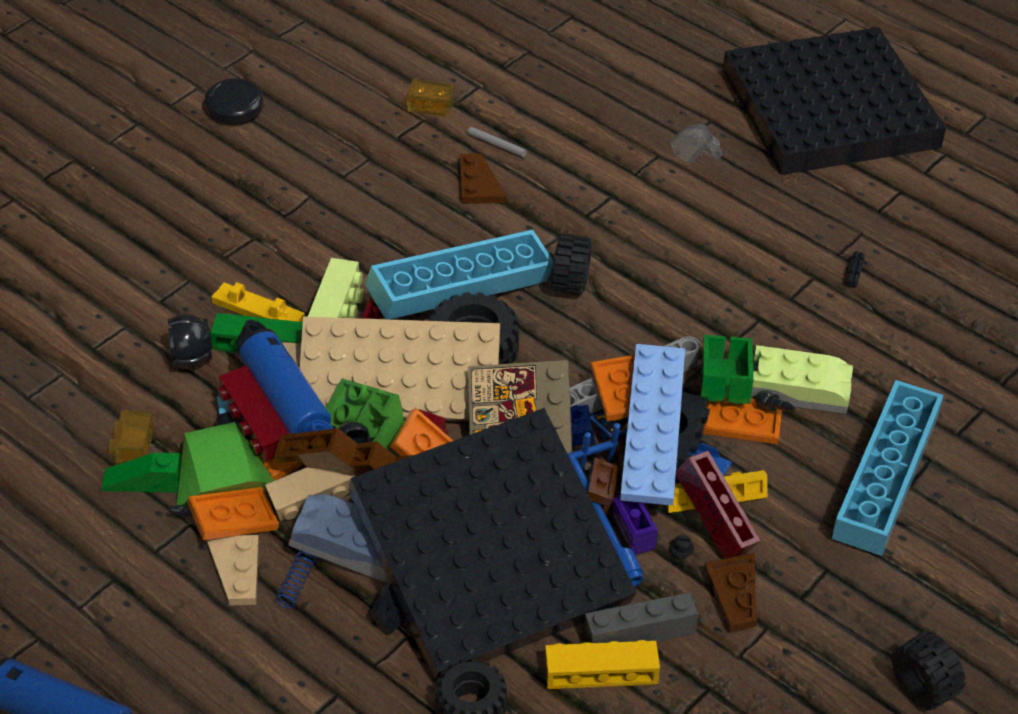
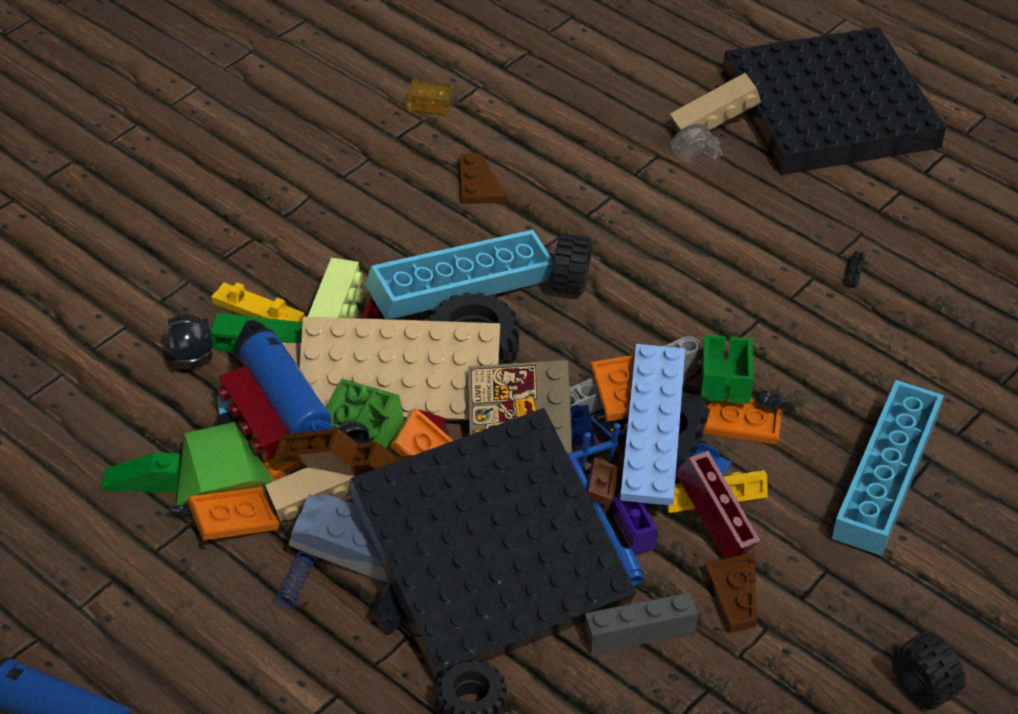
clear yellow brick [109,410,154,465] -> none
black piece [204,78,264,125] -> none
tan wing [206,535,259,606] -> none
light grey bar [468,127,527,158] -> none
yellow brick [545,640,660,689] -> none
black piece [670,535,694,558] -> none
yellowish green piece [751,345,853,414] -> none
none -> tan brick [670,73,761,143]

